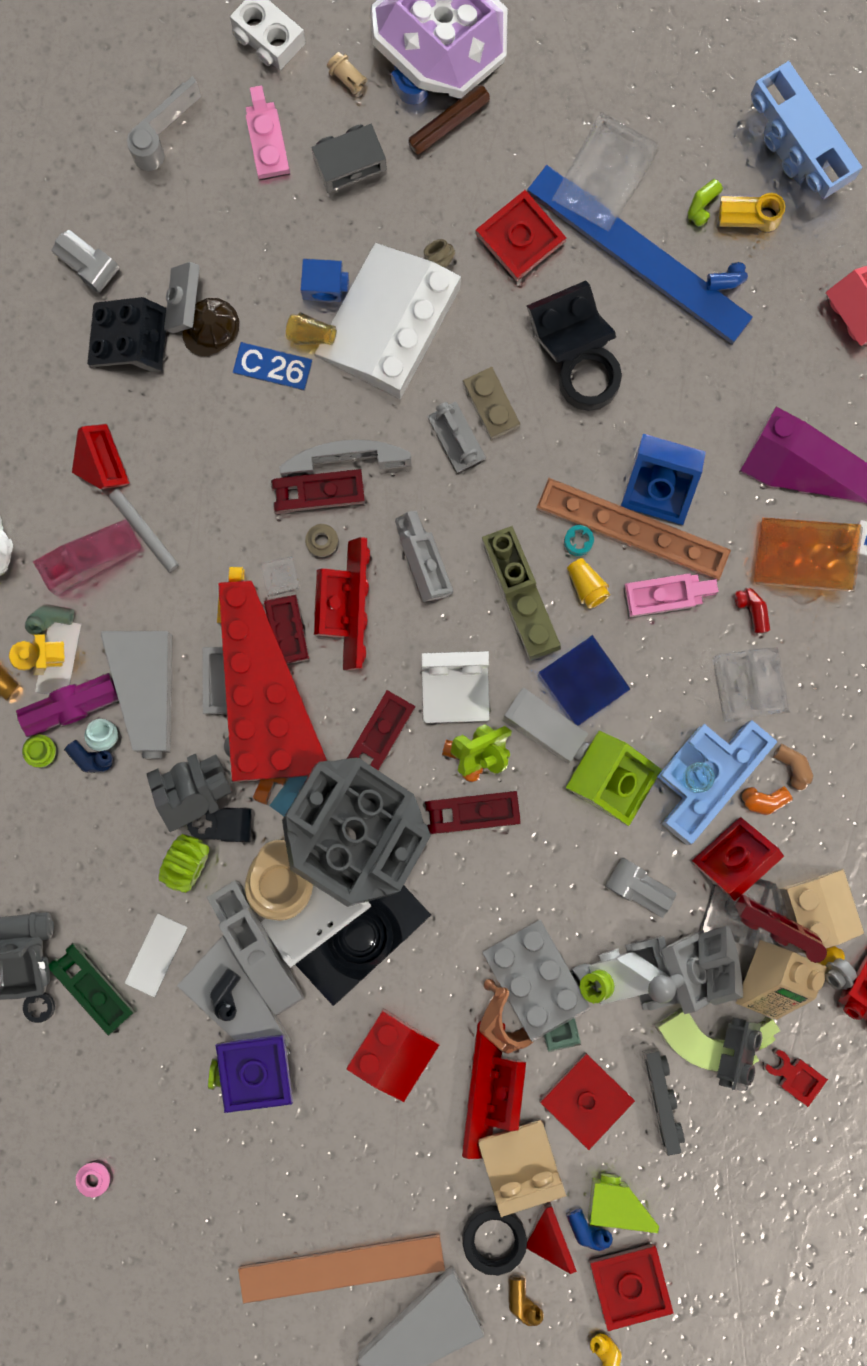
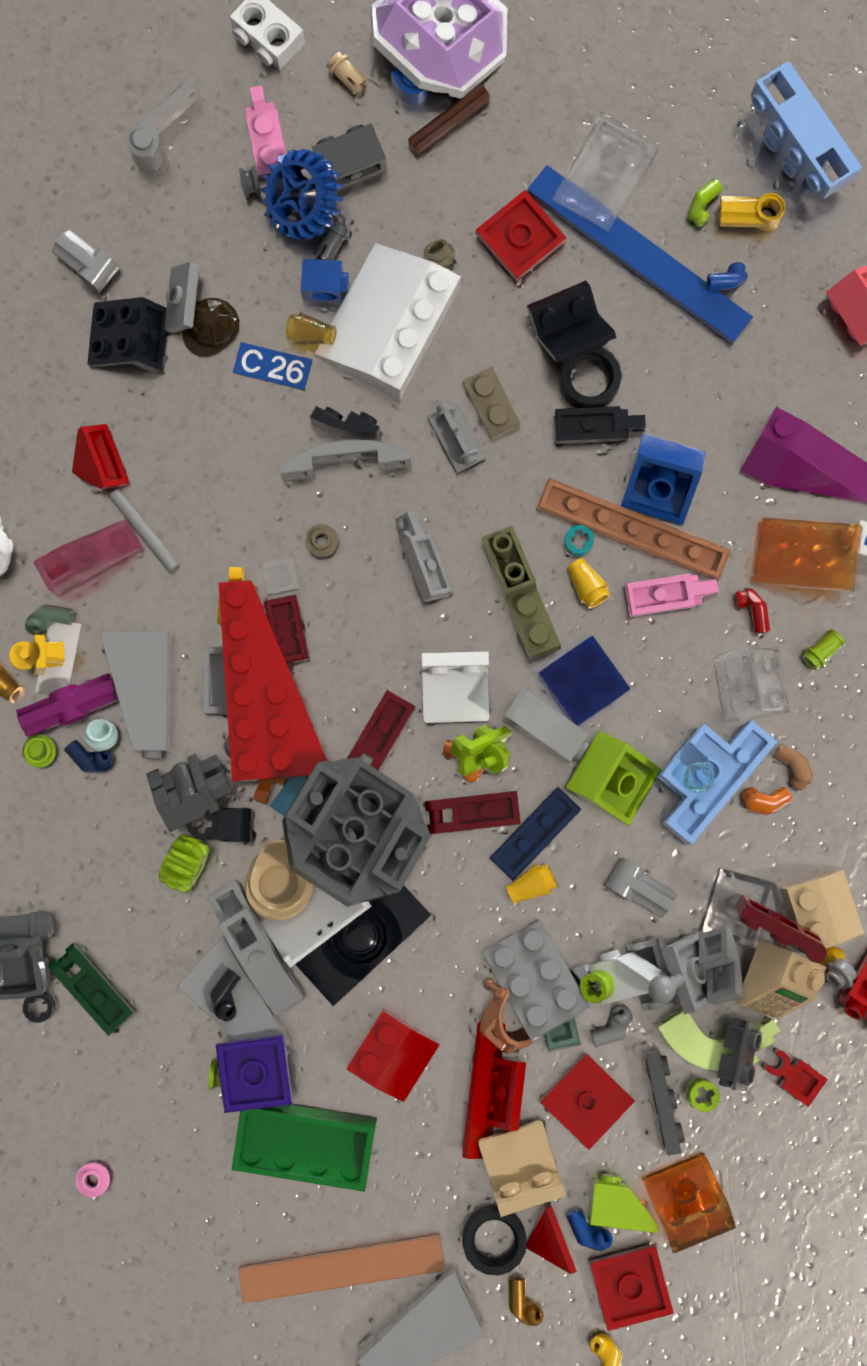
white sticker [125,913,187,997] -> none
dark red plate [271,469,365,514] -> none
red bracket [314,537,370,671] -> none
red plate [692,817,784,902] -> none
none -> green slope [231,1104,377,1192]
none -> dark grey bush [239,166,261,198]
none -> blue gear [260,149,344,240]
none -> black slope [310,406,380,440]
none -> dark grey pin [313,221,349,260]
none -> dark blue tile [489,787,582,881]
none -> yellow cone [506,863,558,904]
none -> black hinge [555,406,646,444]
none -> light grey arm [590,1005,633,1047]
none -> clear orange slope [642,1152,736,1254]
none -> lime bush [685,1078,720,1112]
none -> lime pin [802,629,845,670]

